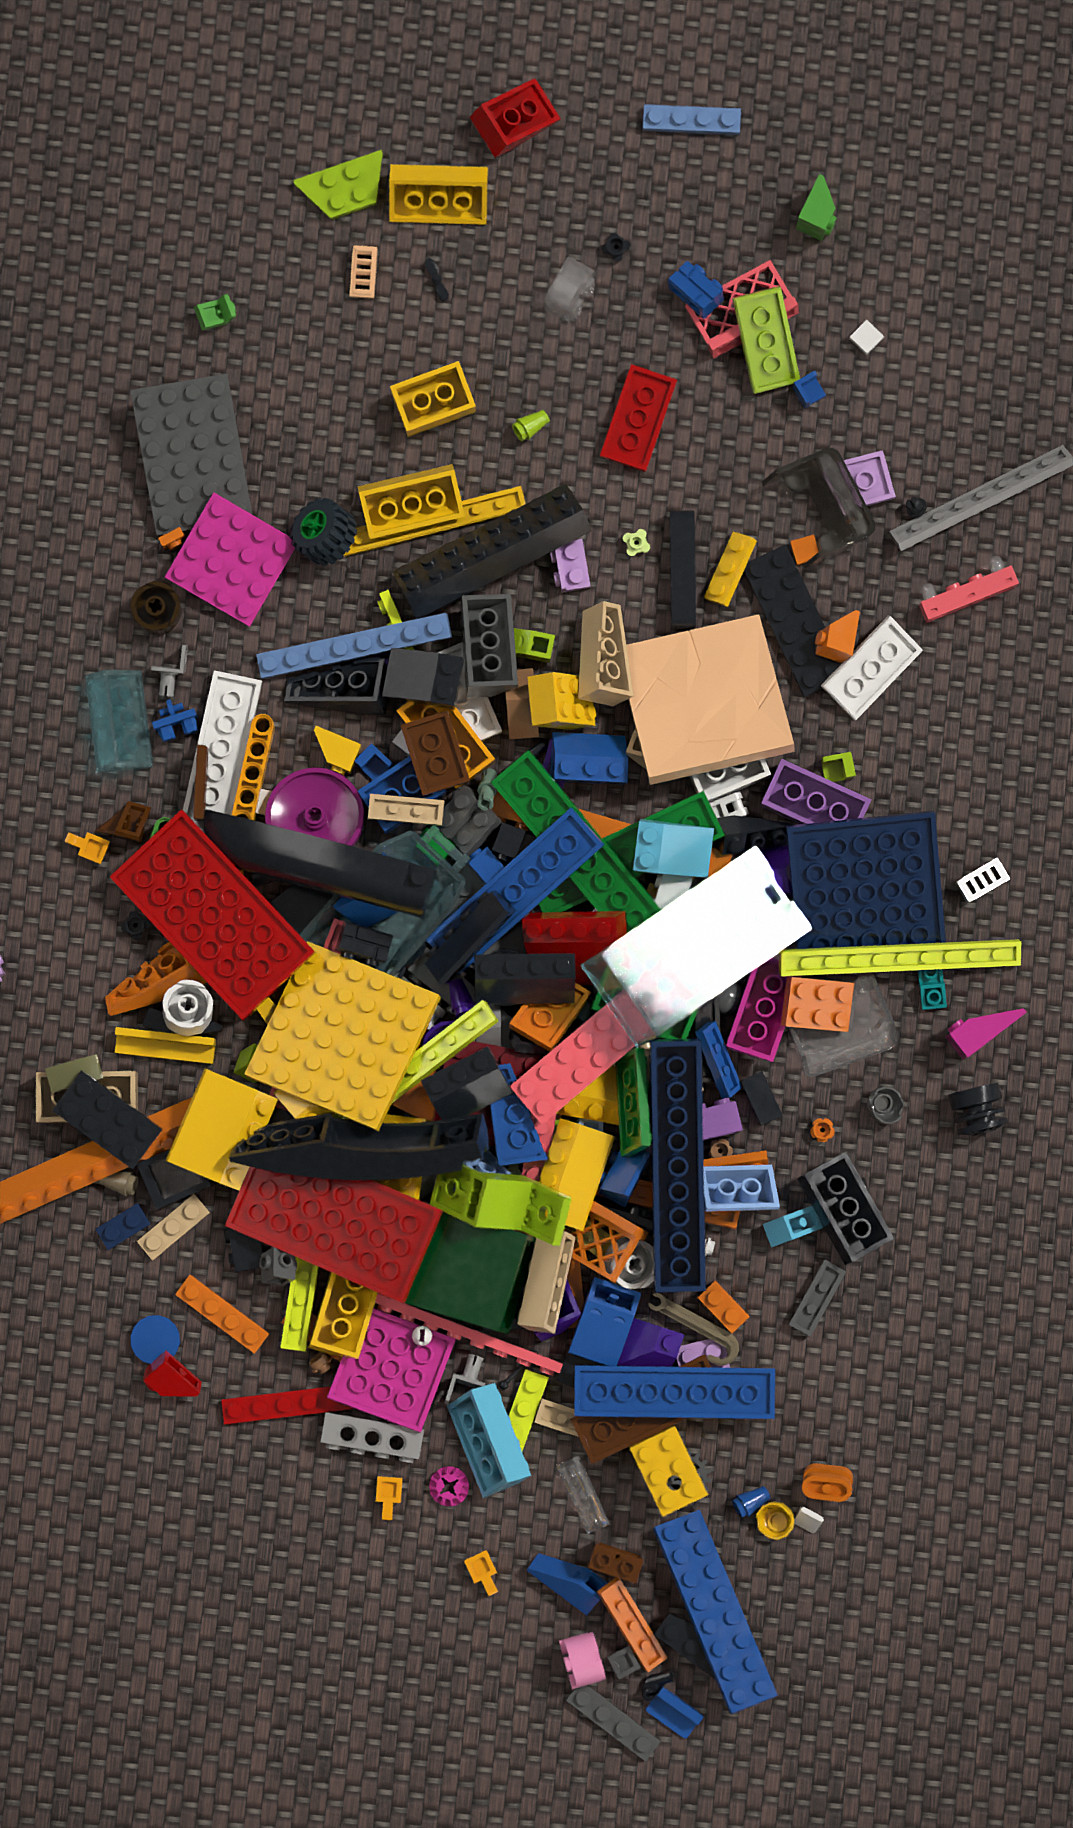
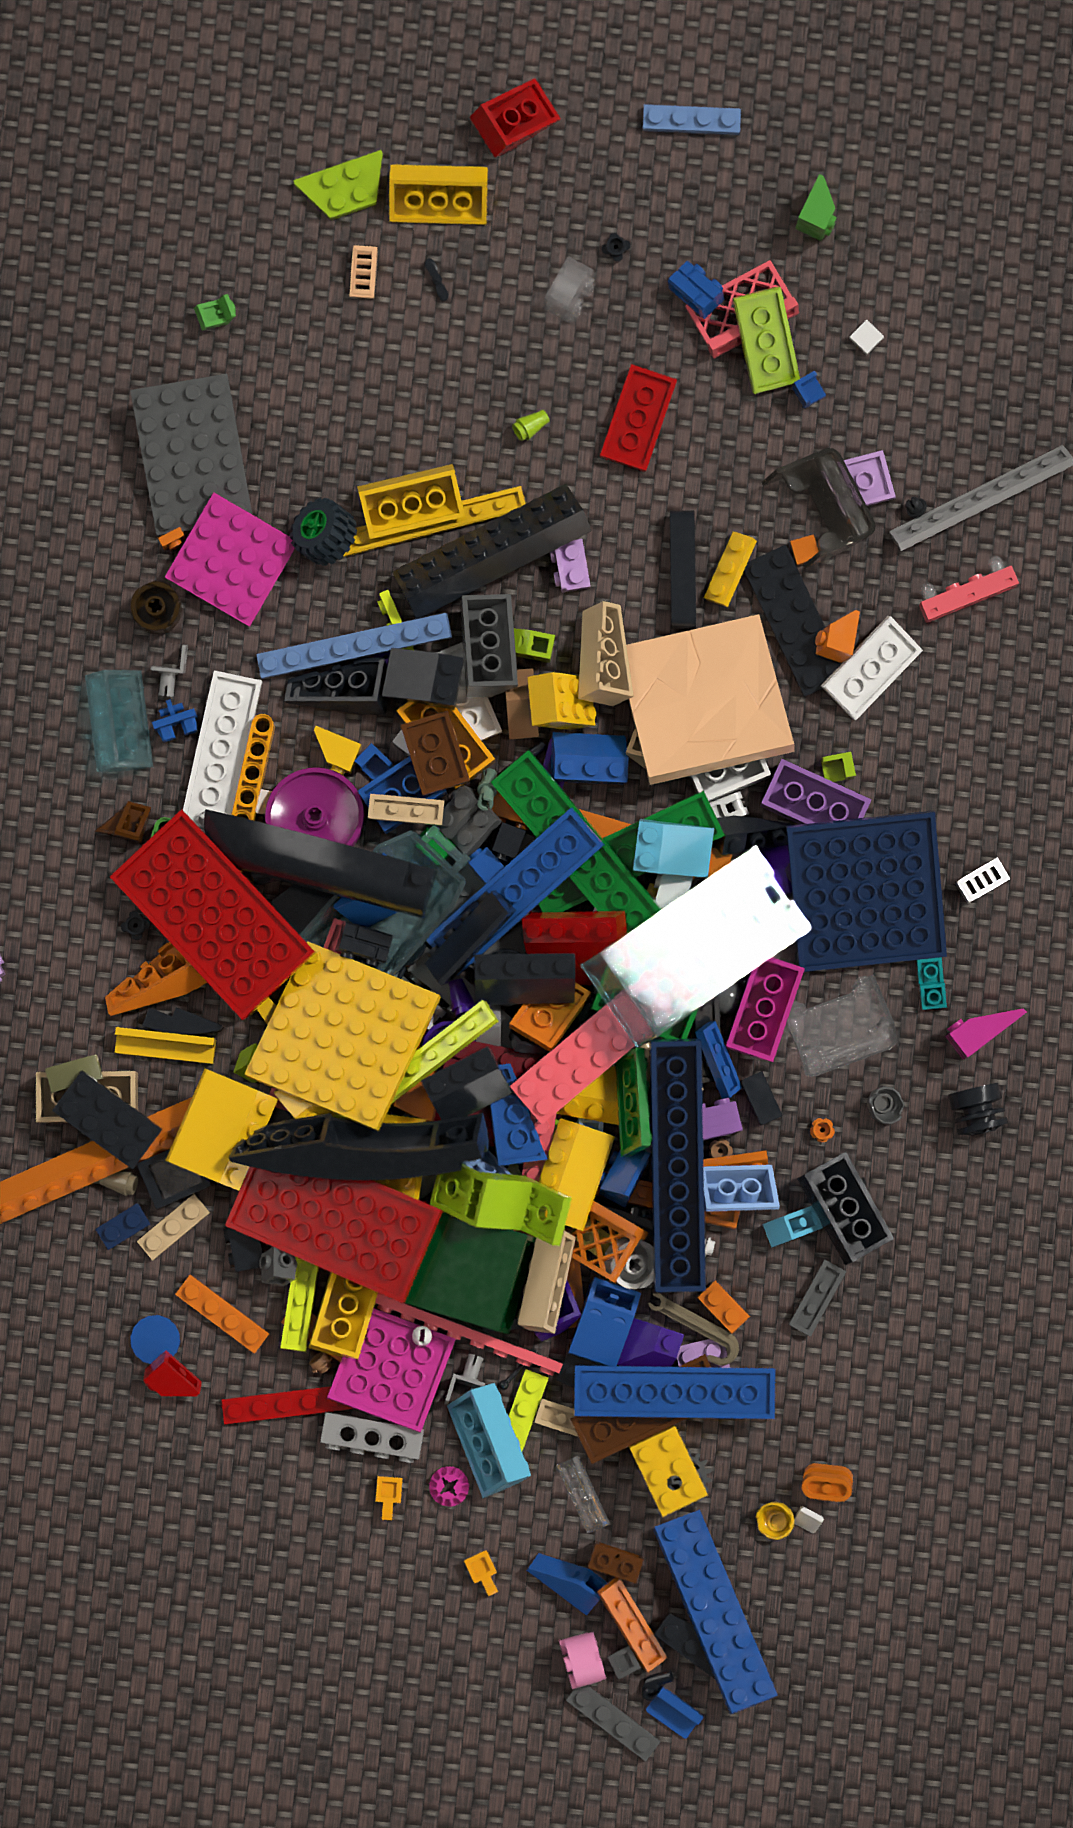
light orange plate [65,832,110,865] -> none
white brick [163,980,213,1036] -> none
reddish brown tile [193,745,209,821] -> none
yellow brick [390,361,476,437] -> none
yellowish green plate [623,529,650,556] -> none
blue cone [732,1486,771,1518] -> none
neon yellow plate [779,939,1021,976] -> none
orange plate [781,976,854,1032] -> none

